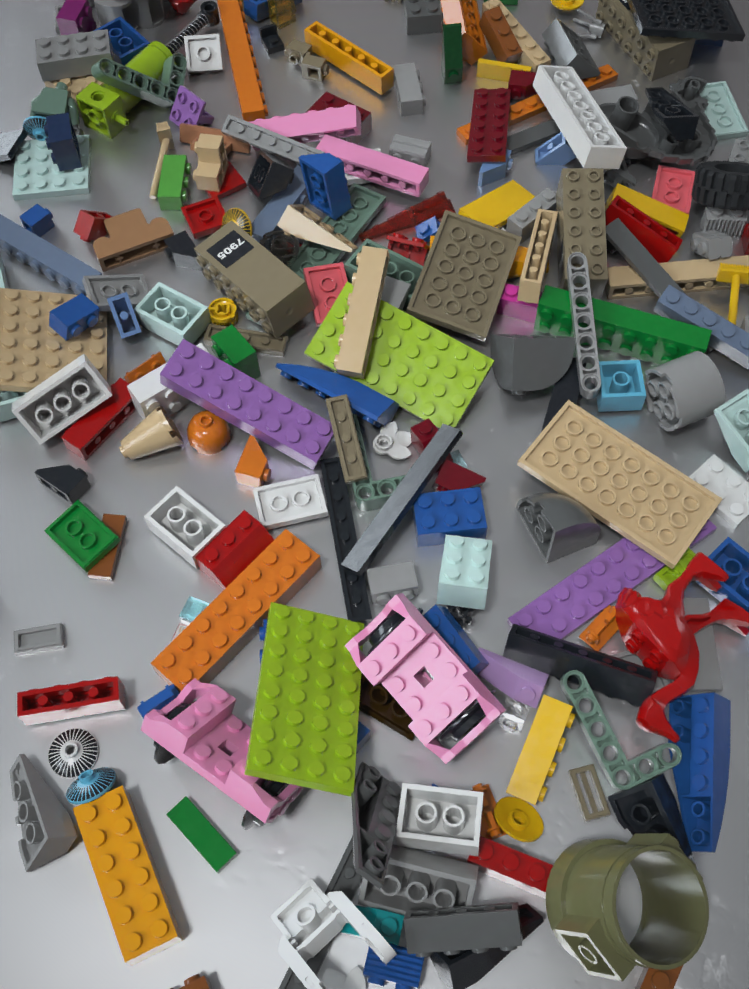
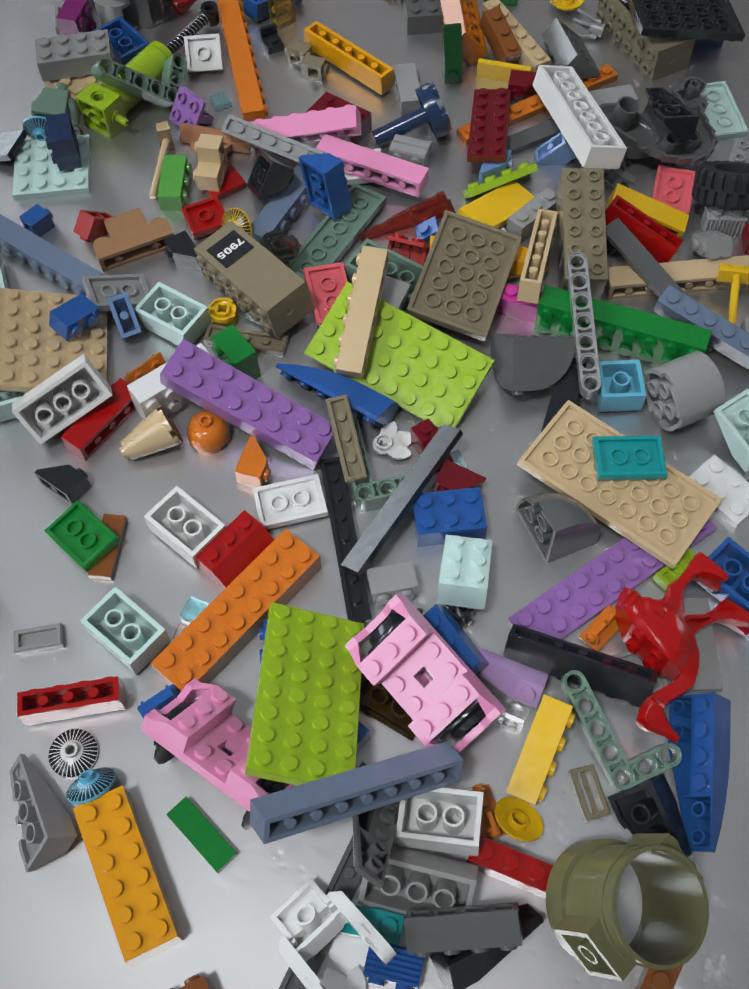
tan wedge [277,204,358,253] -> none
none -> light aqua brick [80,587,171,675]
none -> clear light blue tile [208,91,232,112]
none -> sand blue brick [250,742,464,844]
none -> dark blue piece [372,82,452,147]
none -> lime plate [462,161,538,198]
none -> teal tile [592,435,668,481]

